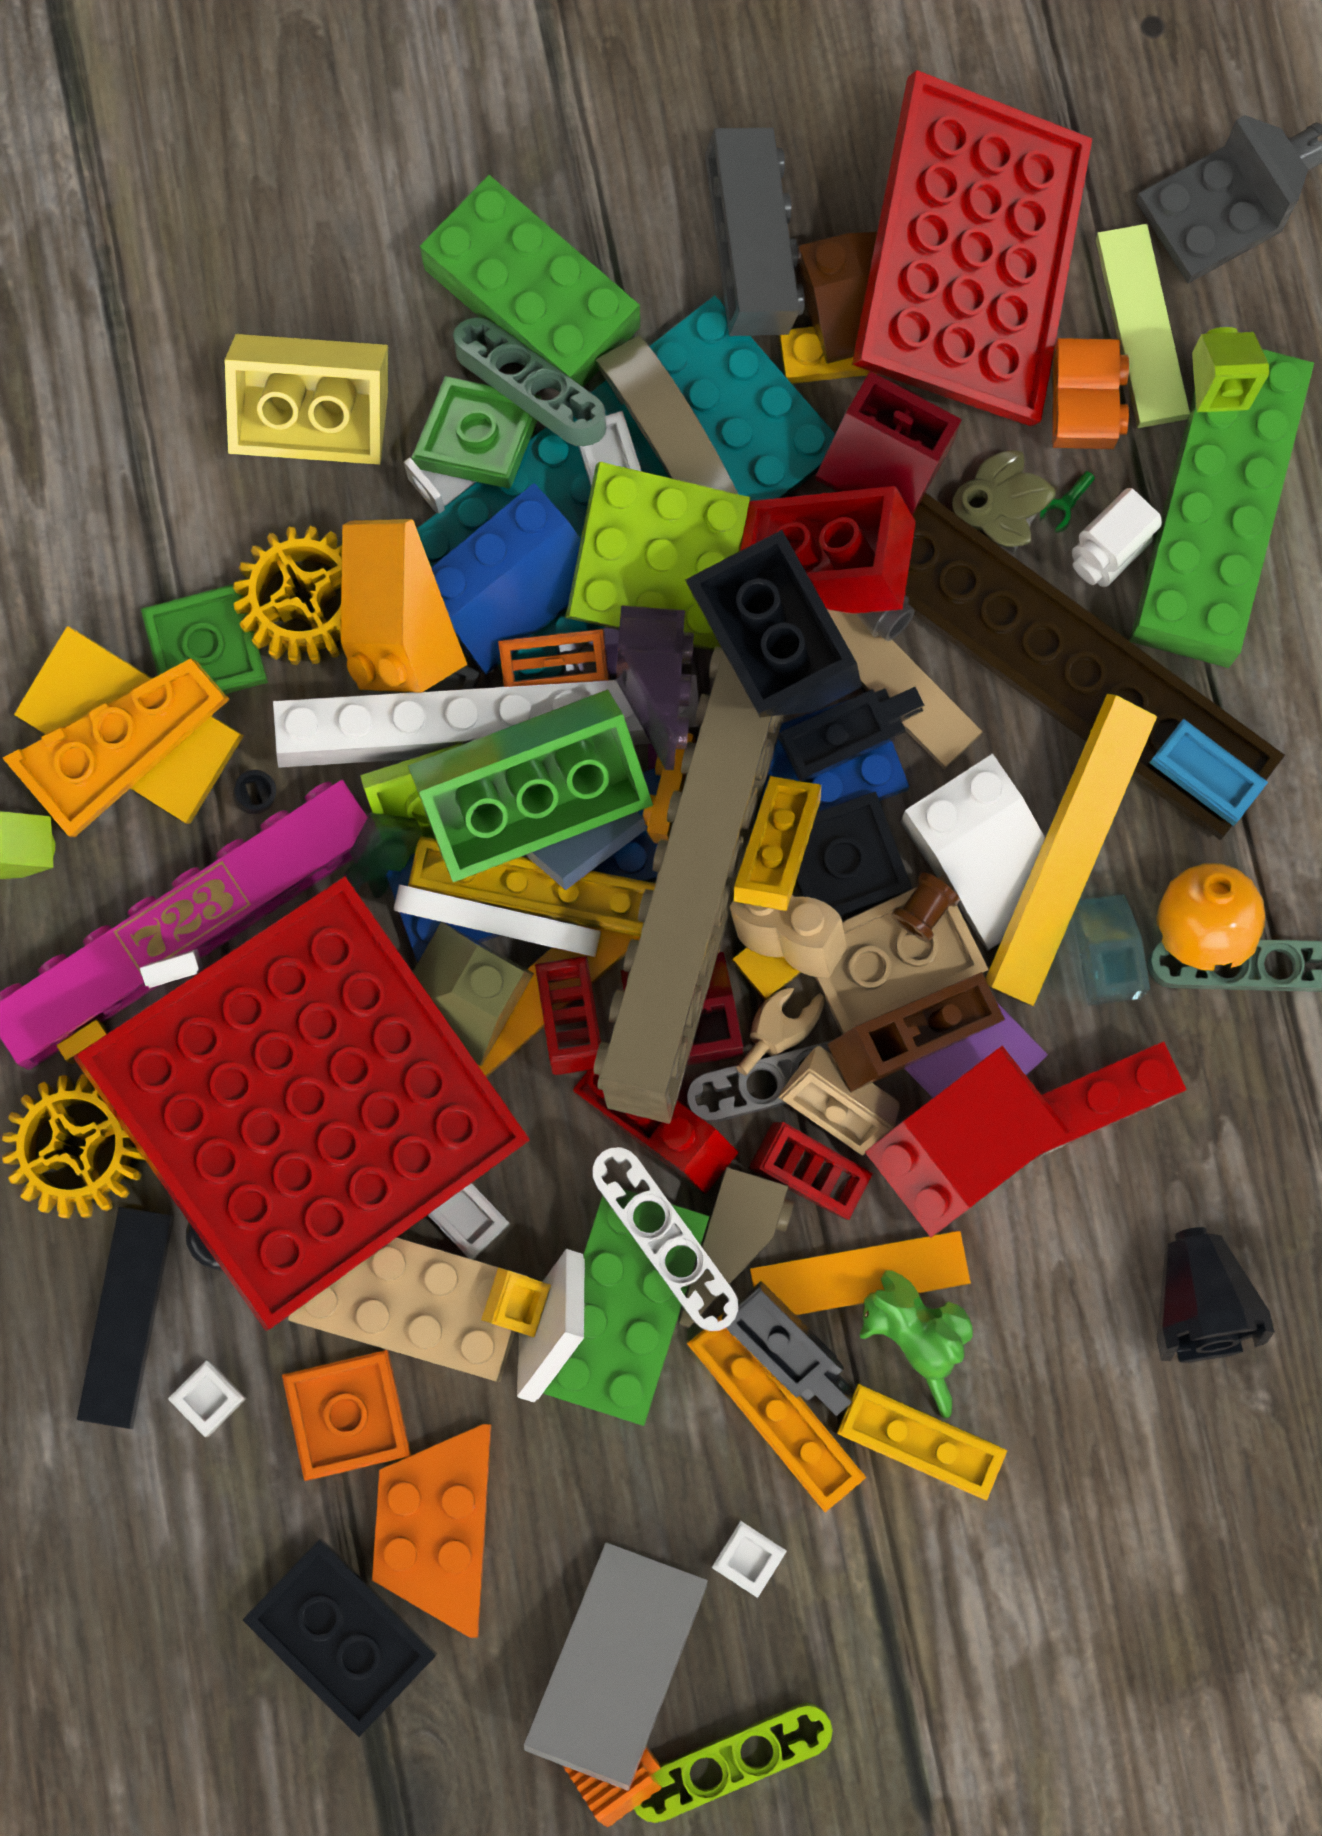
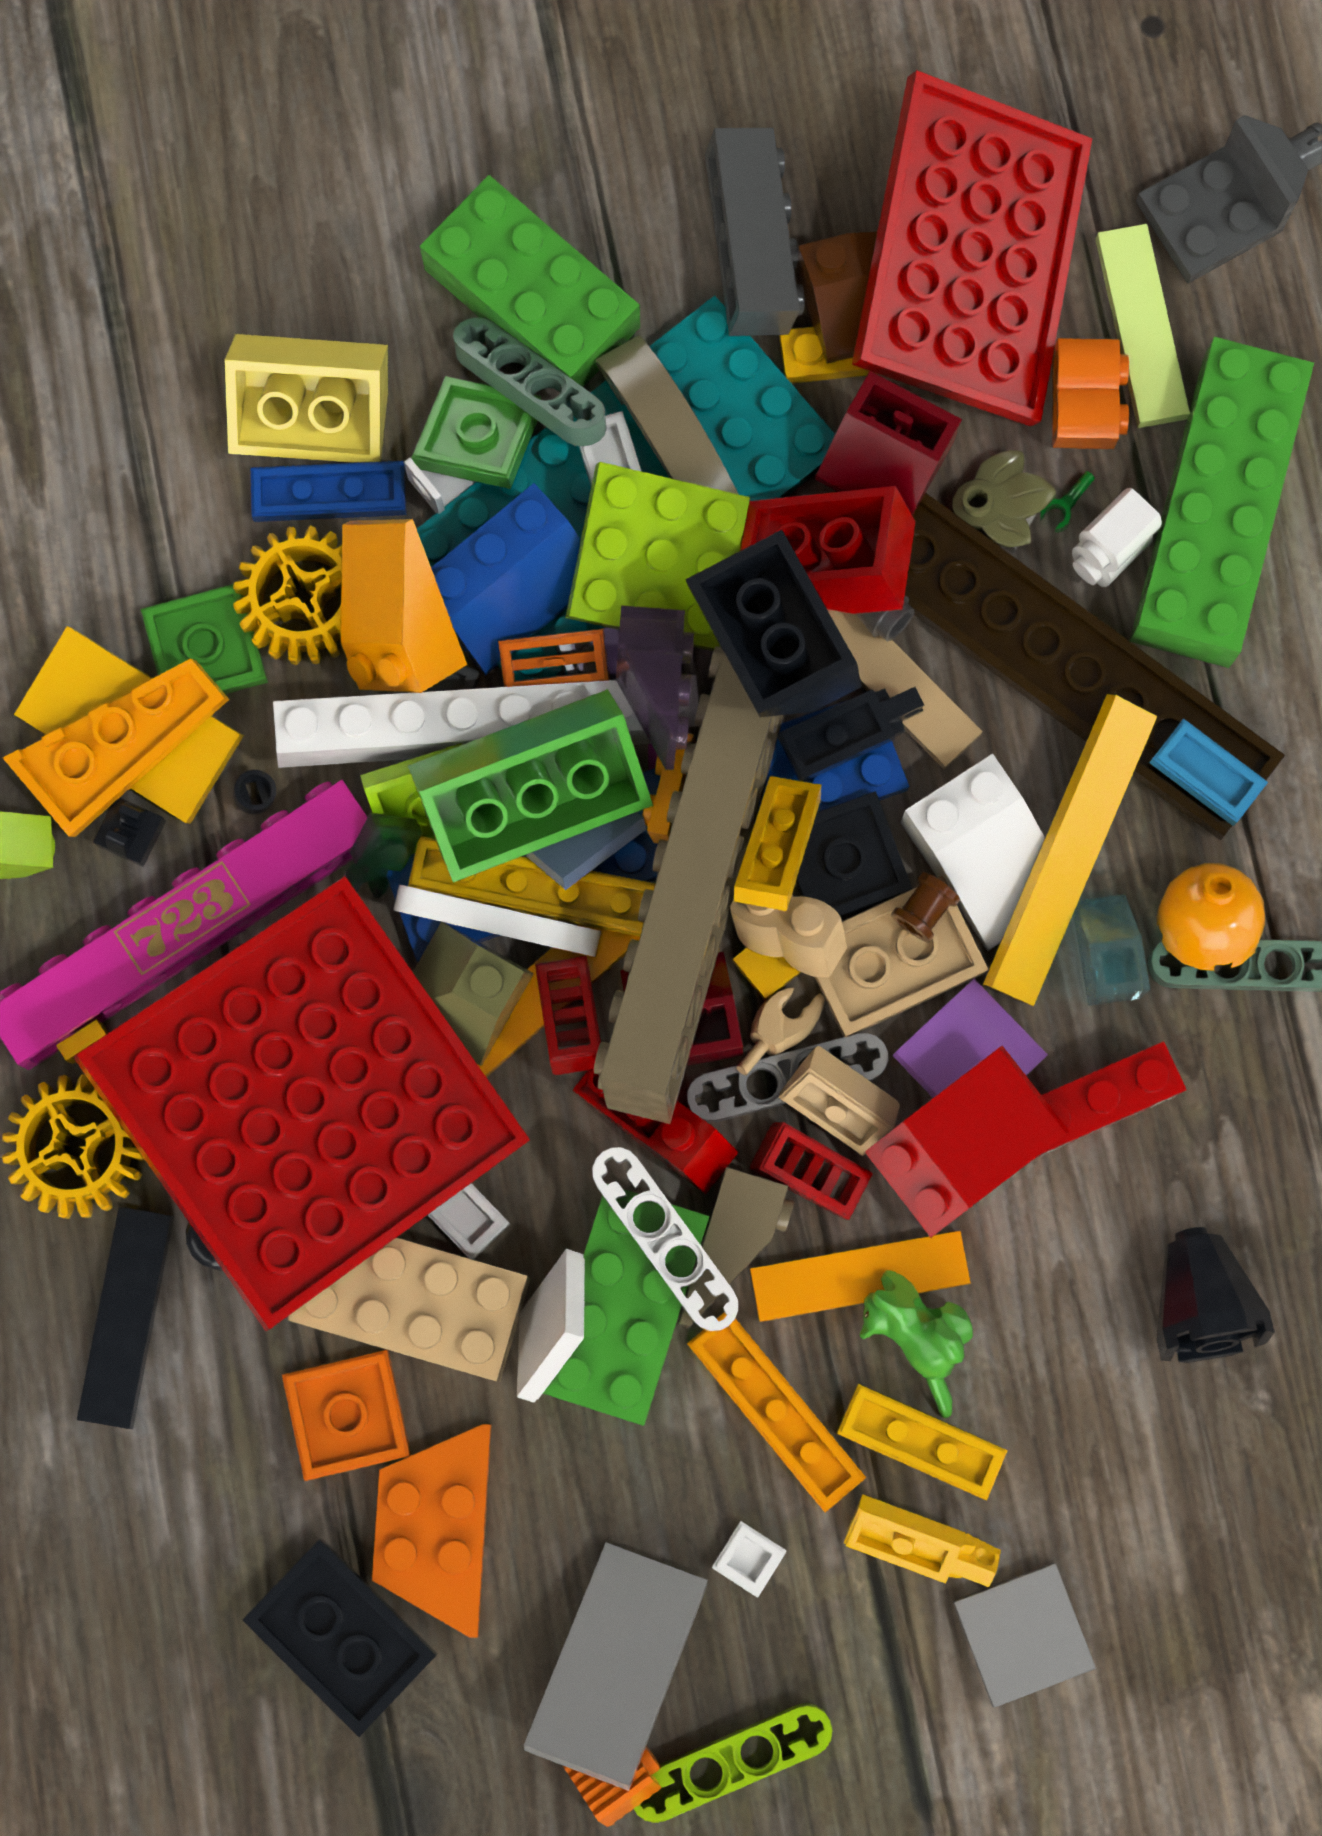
white tile [140,949,203,988] -> none
white tile [168,1360,247,1437] -> none
yellow tile [481,1267,551,1337] -> none
hinge [722,1281,854,1416] -> none
reddish brown slope [827,972,1005,1092] -> none
lime slope [1192,327,1269,412] -> none
none -> black tile [93,798,166,867]
none -> blue tile [250,461,407,522]
none -> yellow hinge [844,1494,1001,1587]
none -> light grey tile [952,1563,1096,1708]

